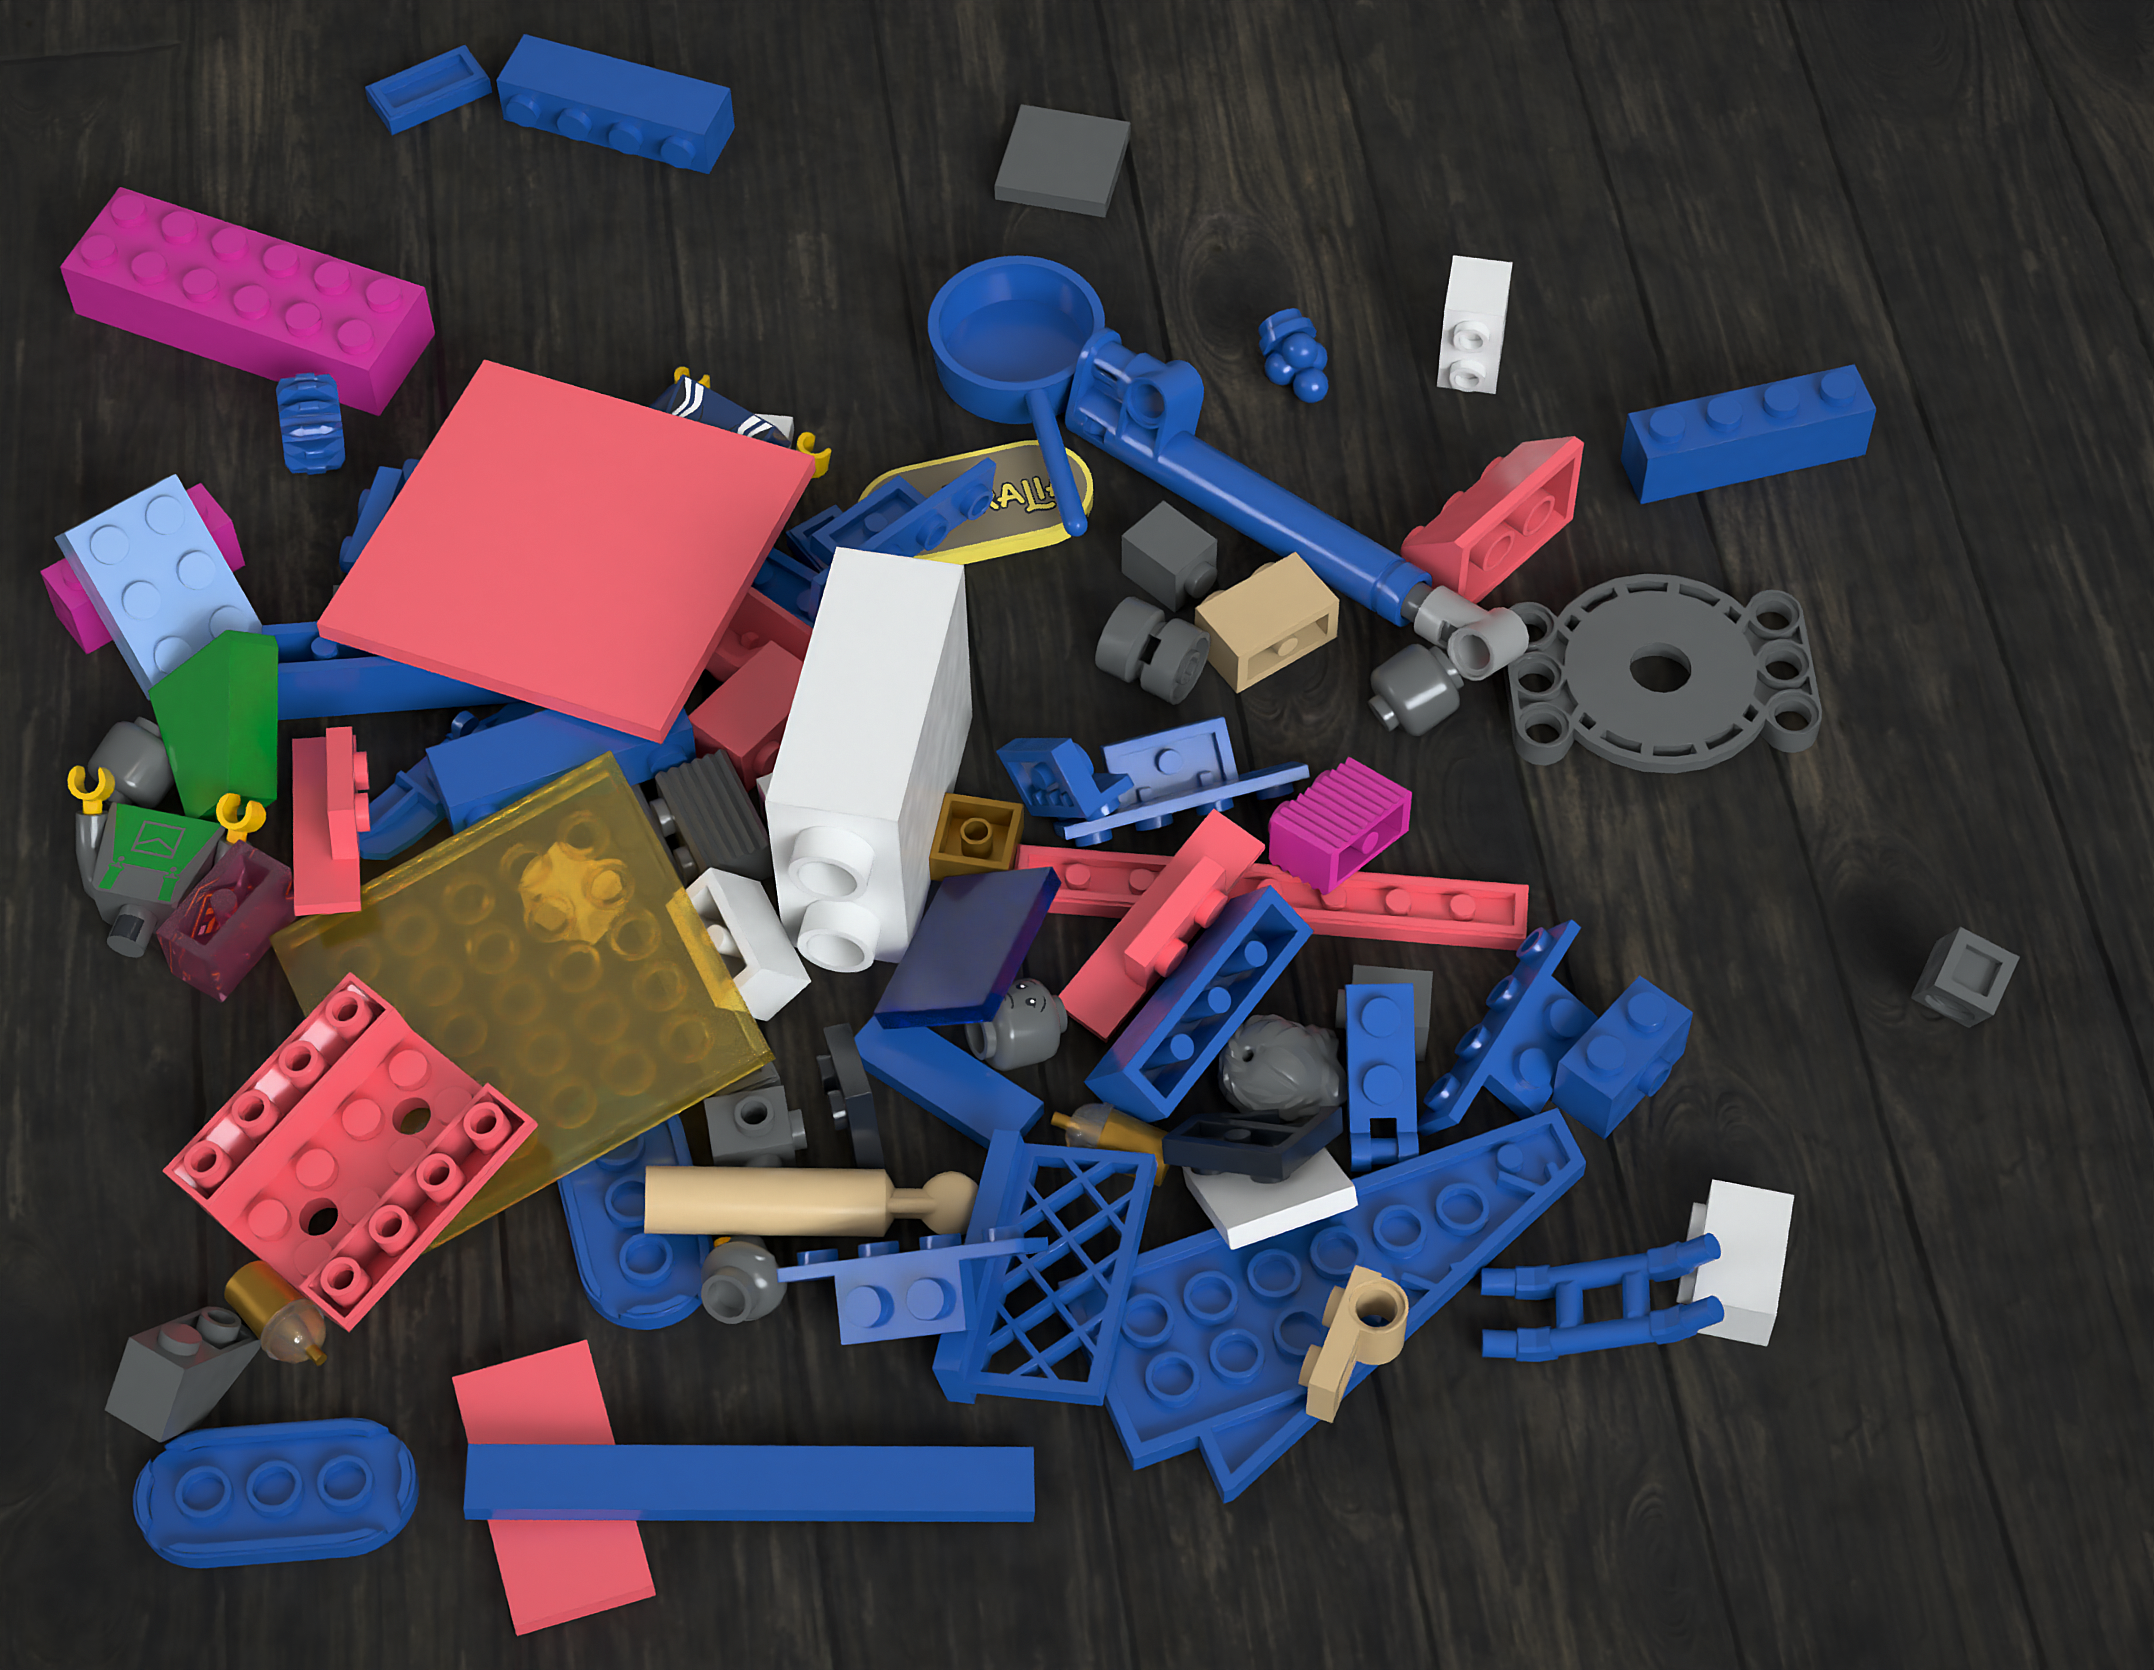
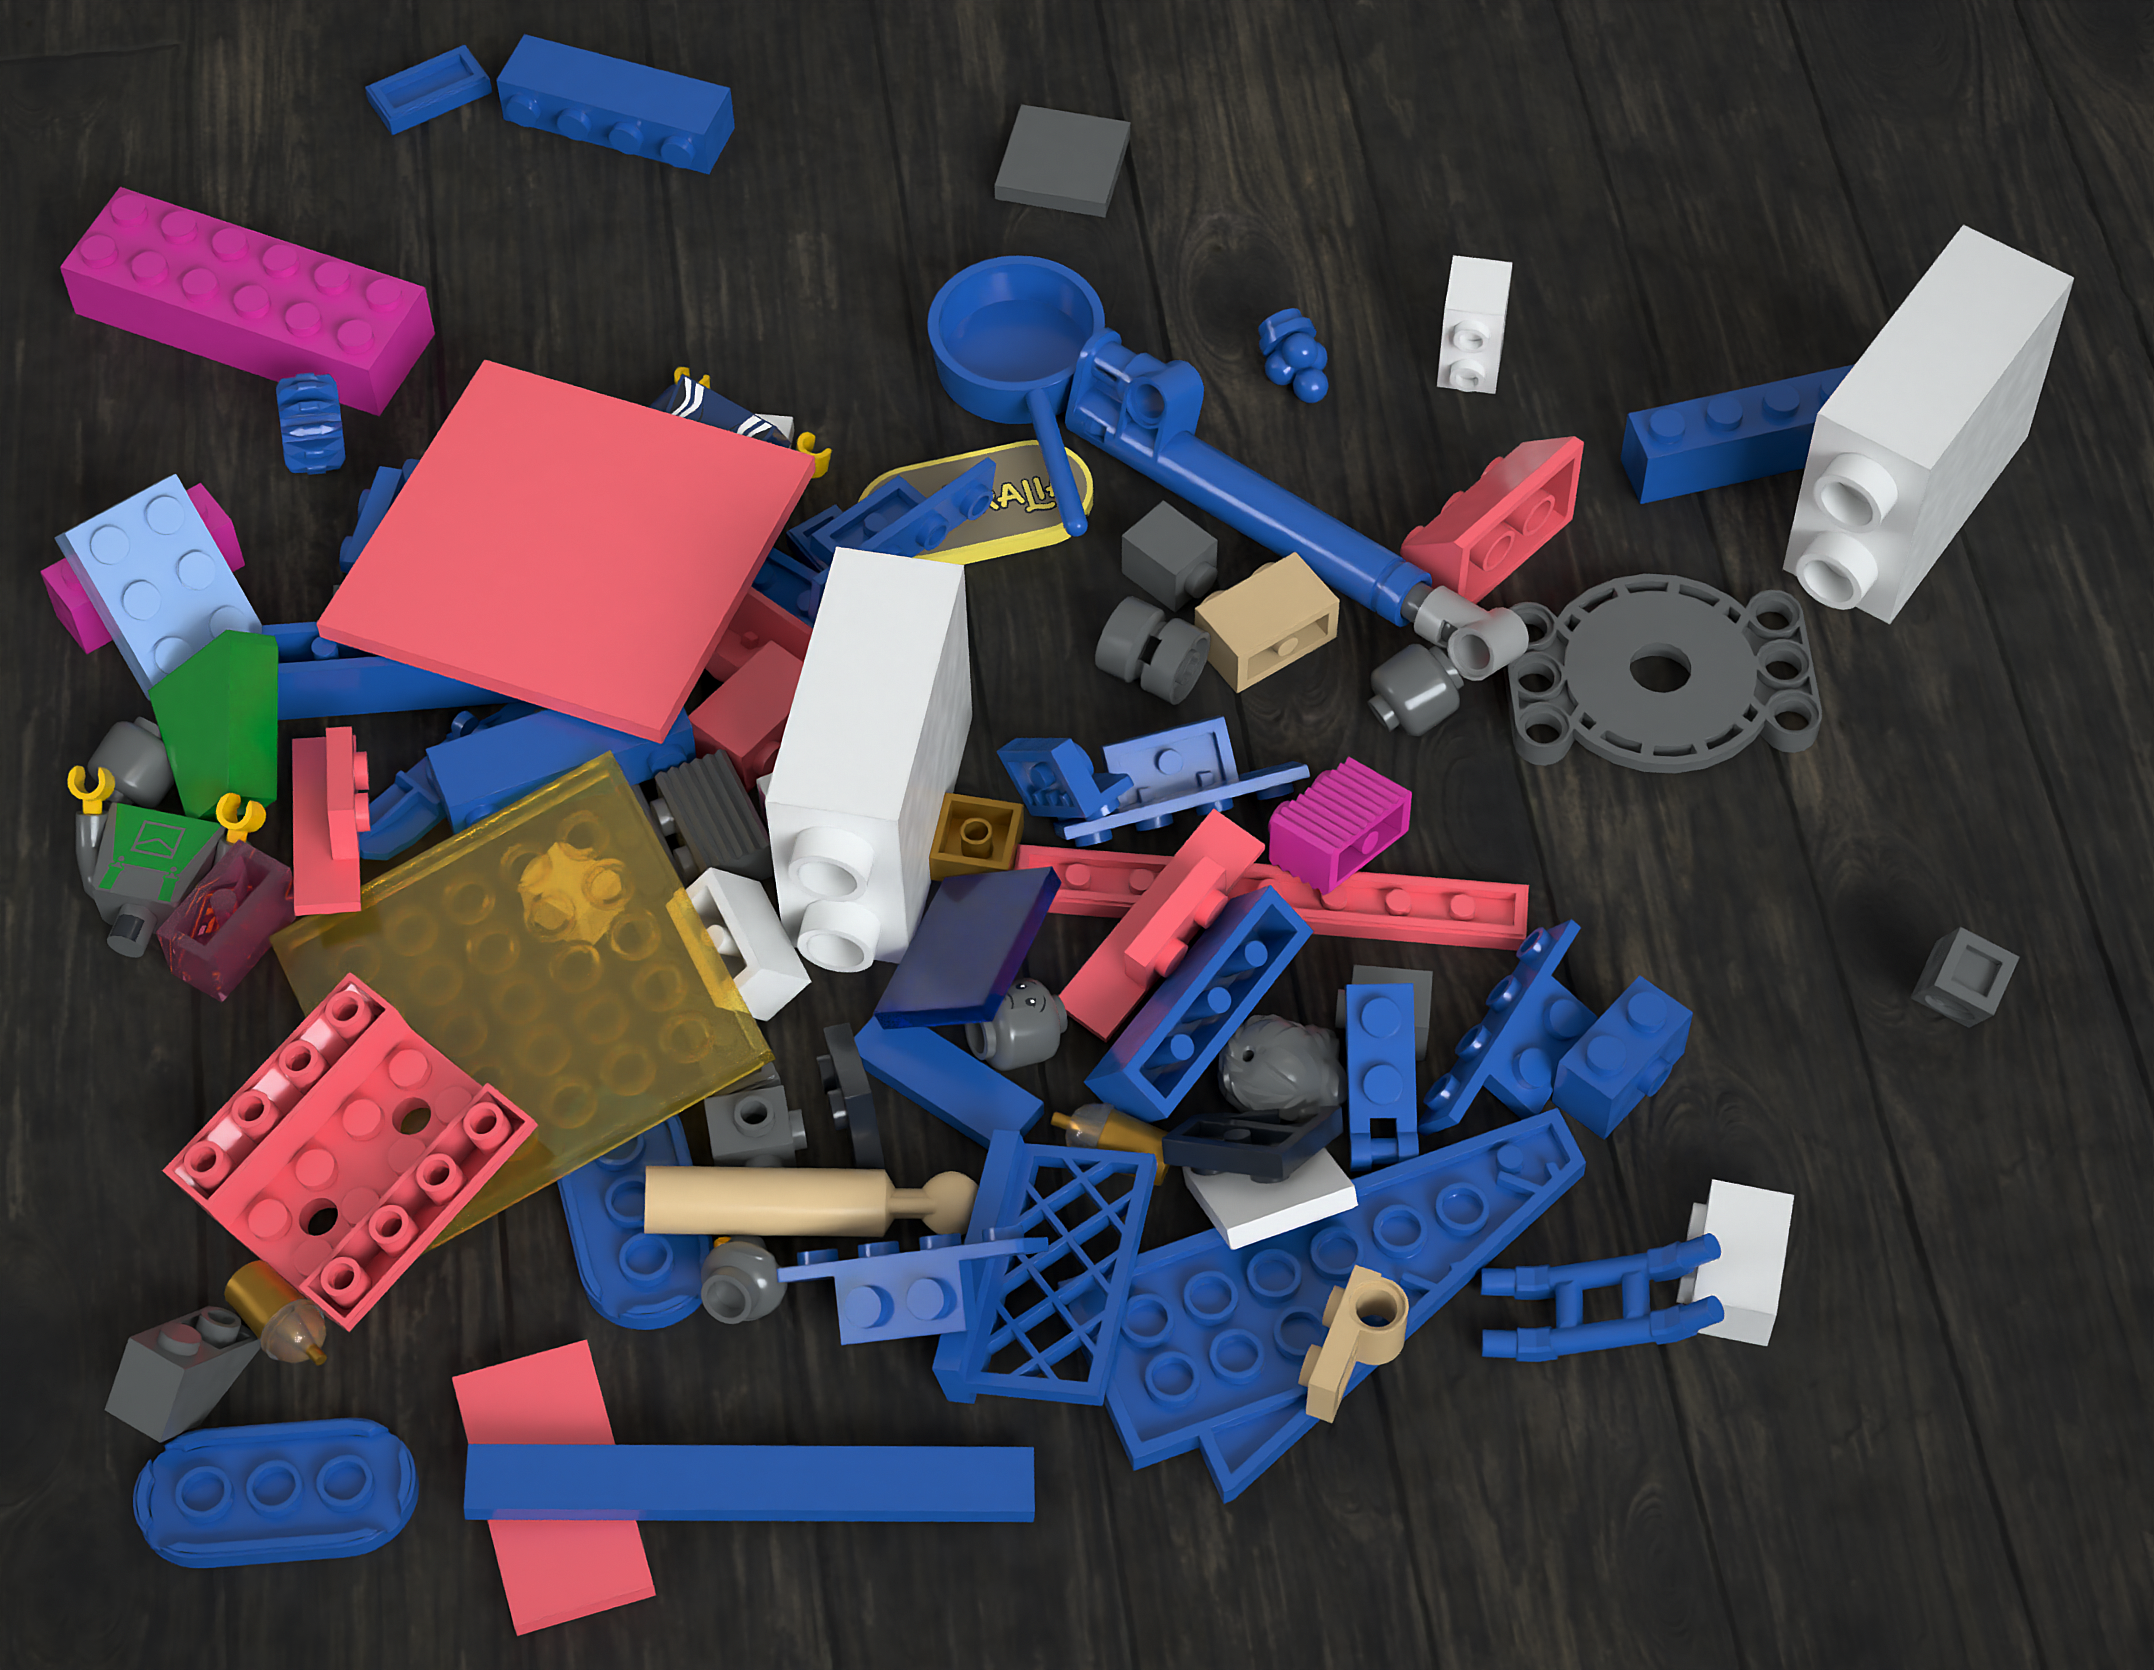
none -> white brick [1783,225,2074,624]

